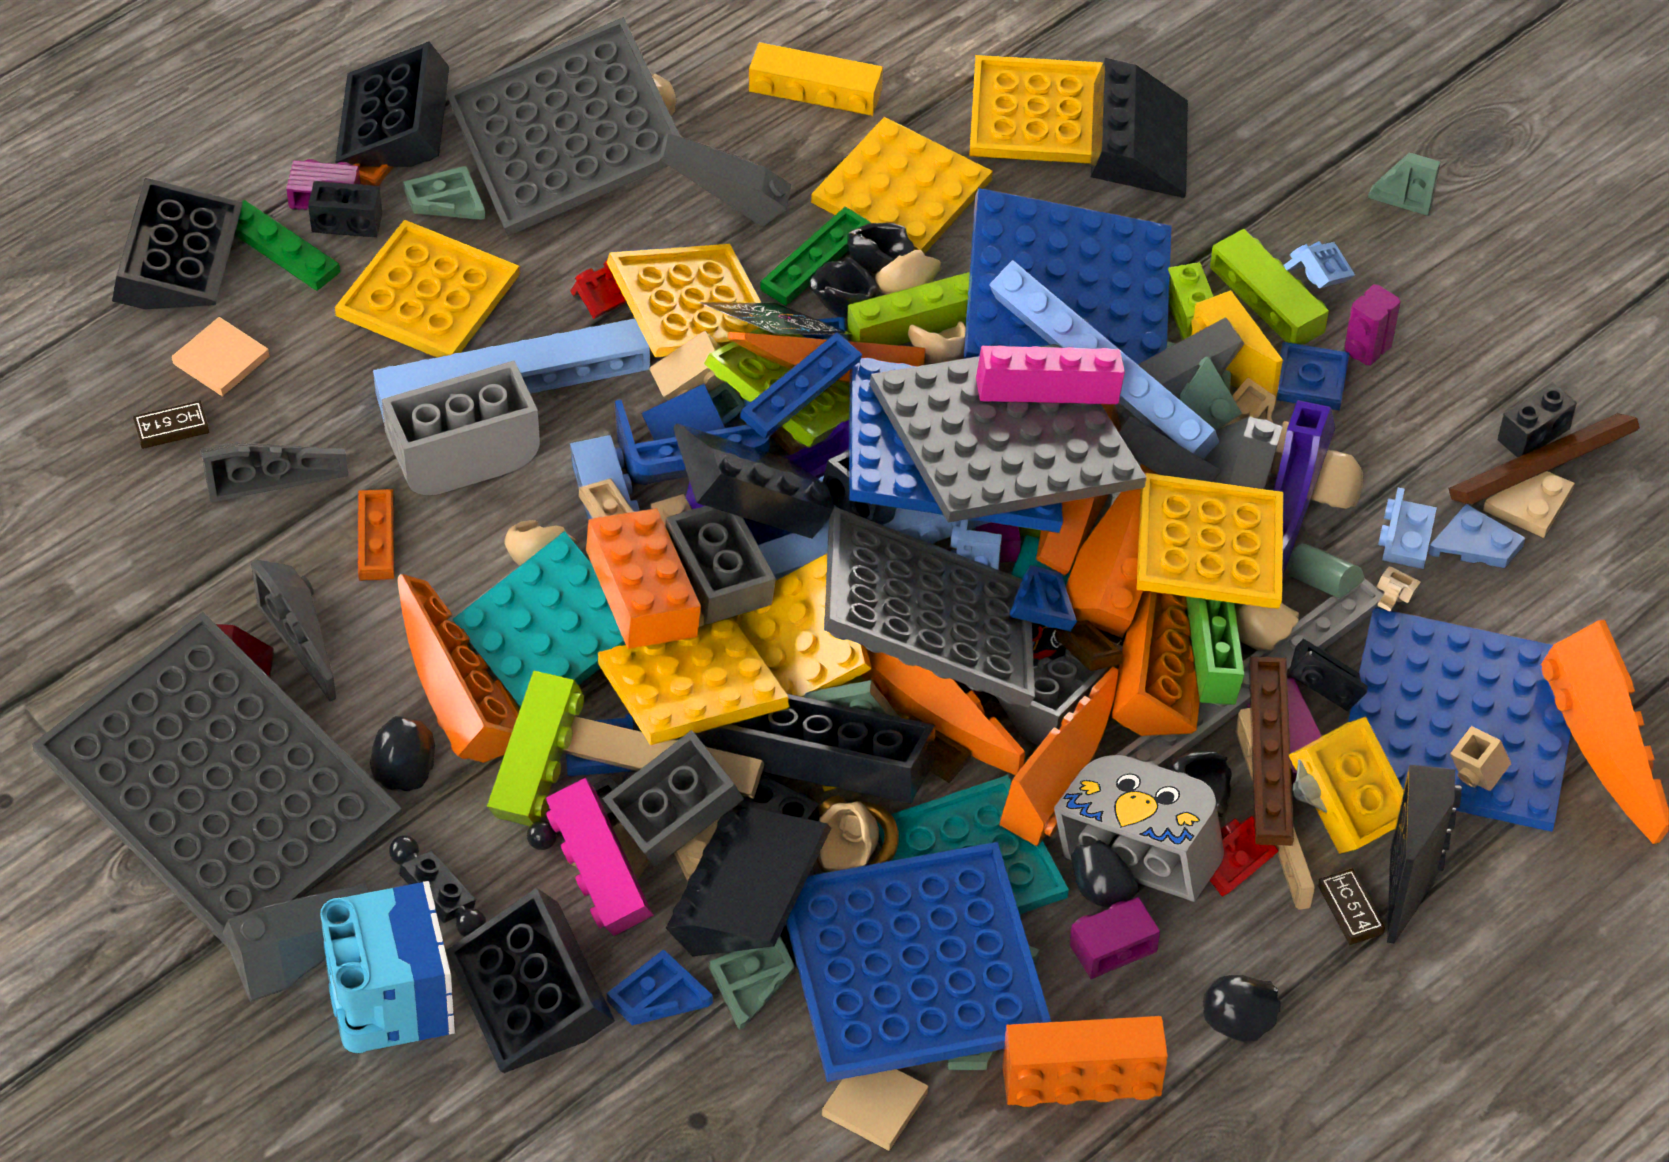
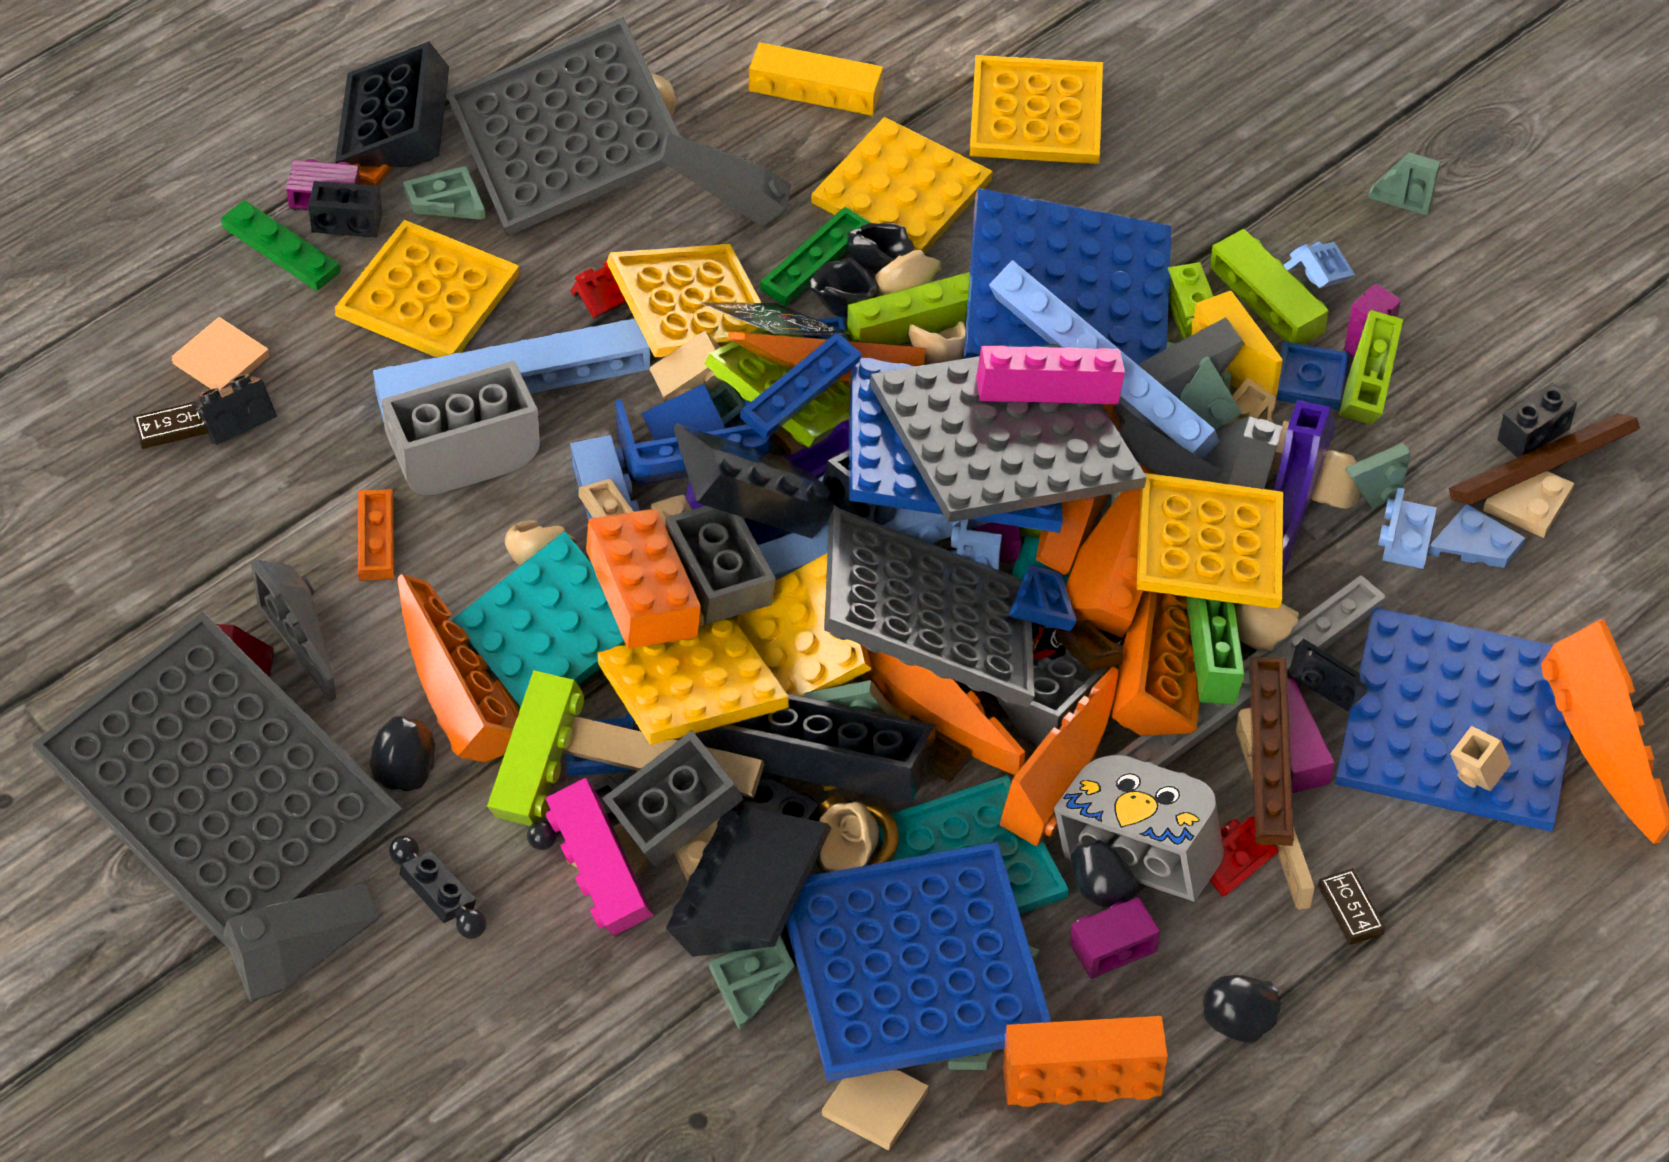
black slope [112,177,243,310] -> none
dark grey wedge [200,442,348,502] -> none
medium azure piece [321,881,455,1053] -> none
black slope [446,888,615,1073] -> none
blue wing [606,949,713,1025] -> none
black slope [1091,58,1188,198] -> none
black hair [1168,751,1232,817] -> none
sand green brick [1288,543,1365,599] -> none
yellow piece [1289,717,1404,854] -> none
tan plate [1376,566,1421,612] -> none
black slope [1387,765,1462,944] -> none
none -> black bracket [191,374,278,445]
none -> lime slope [1339,310,1403,425]
none -> sand green wing [1346,443,1411,509]

